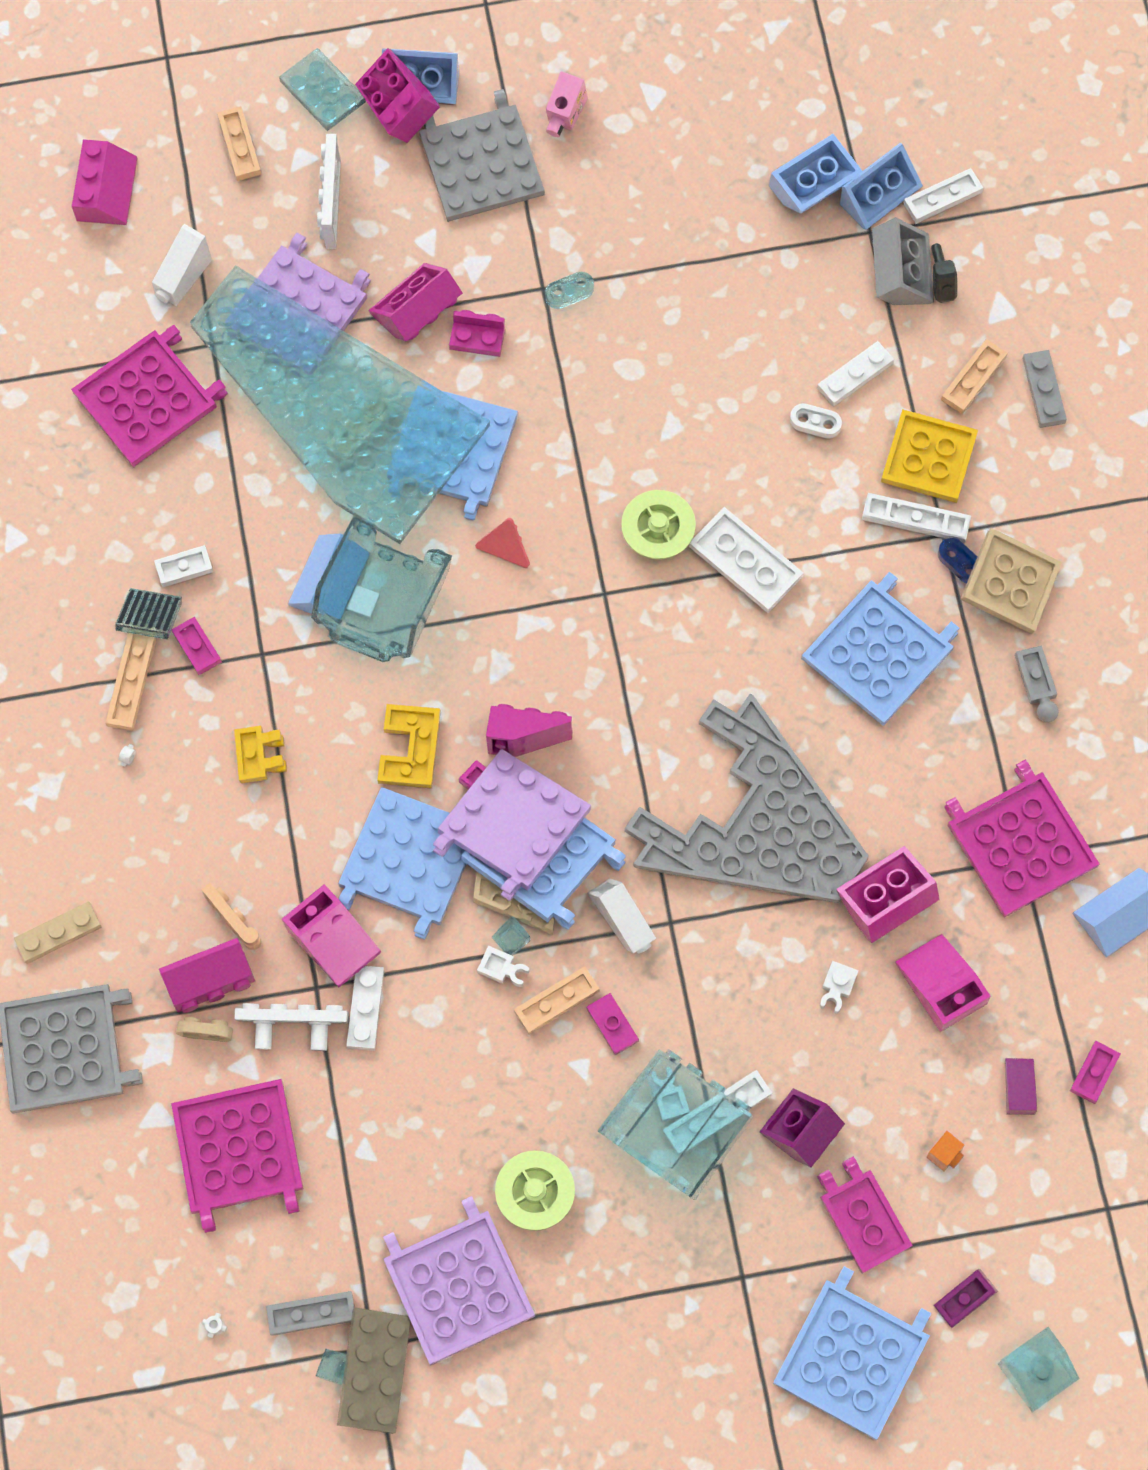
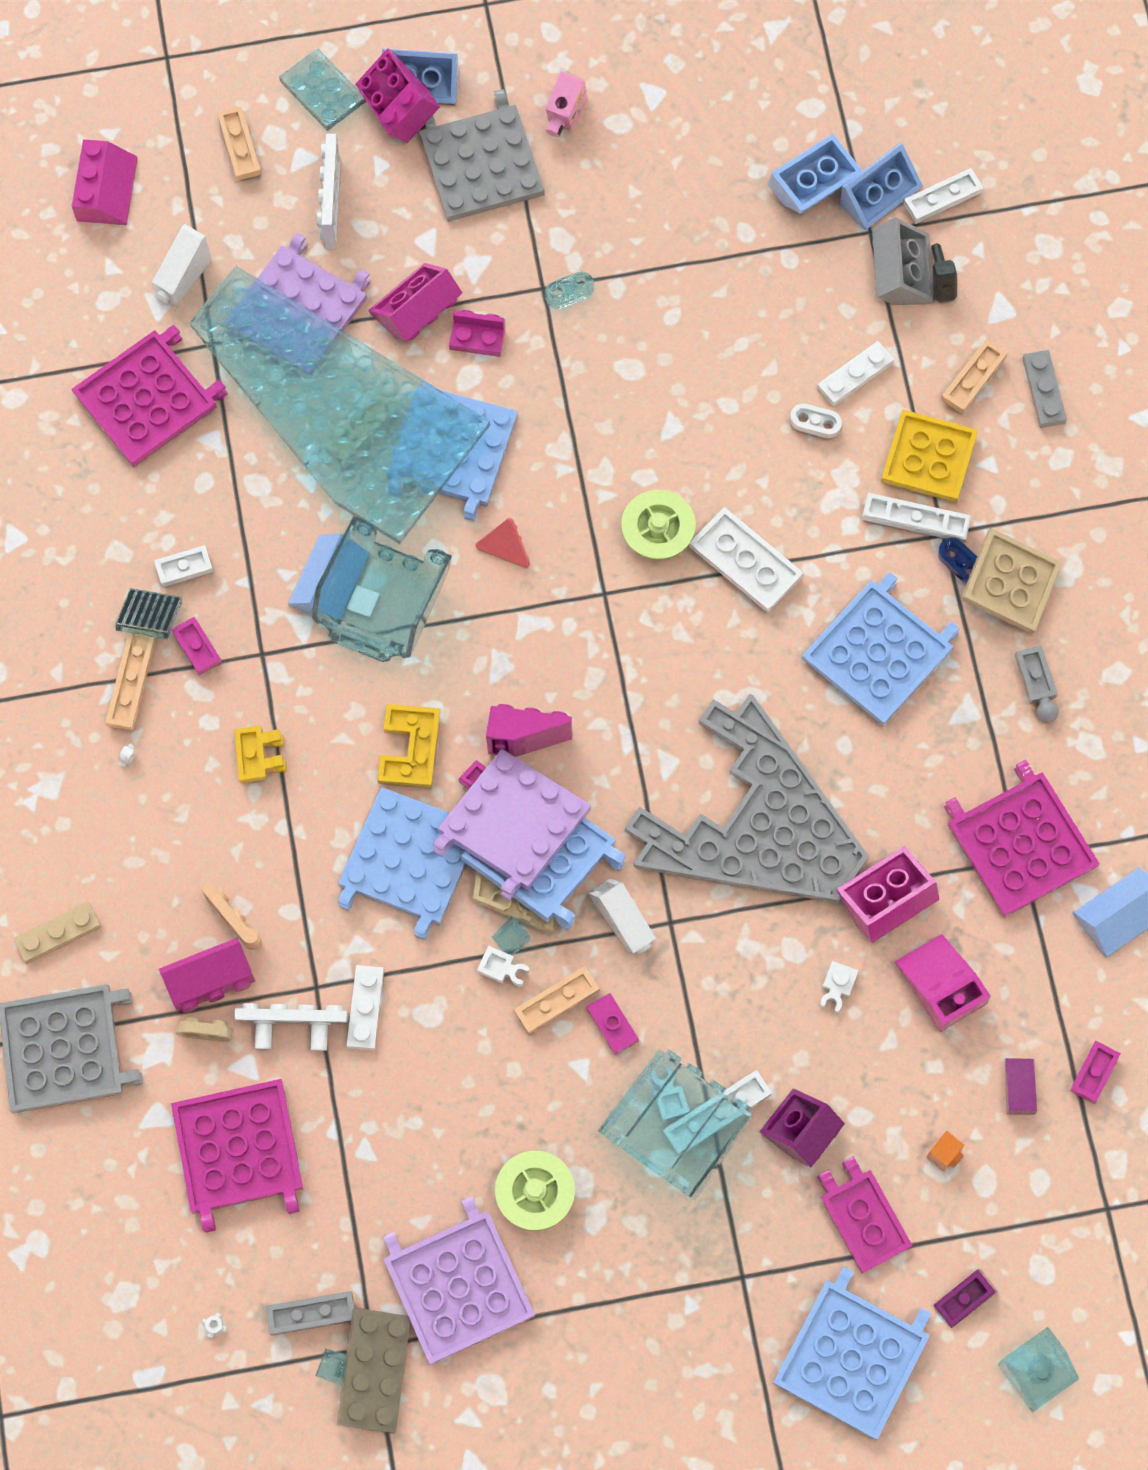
slope [282,884,382,988] -> none

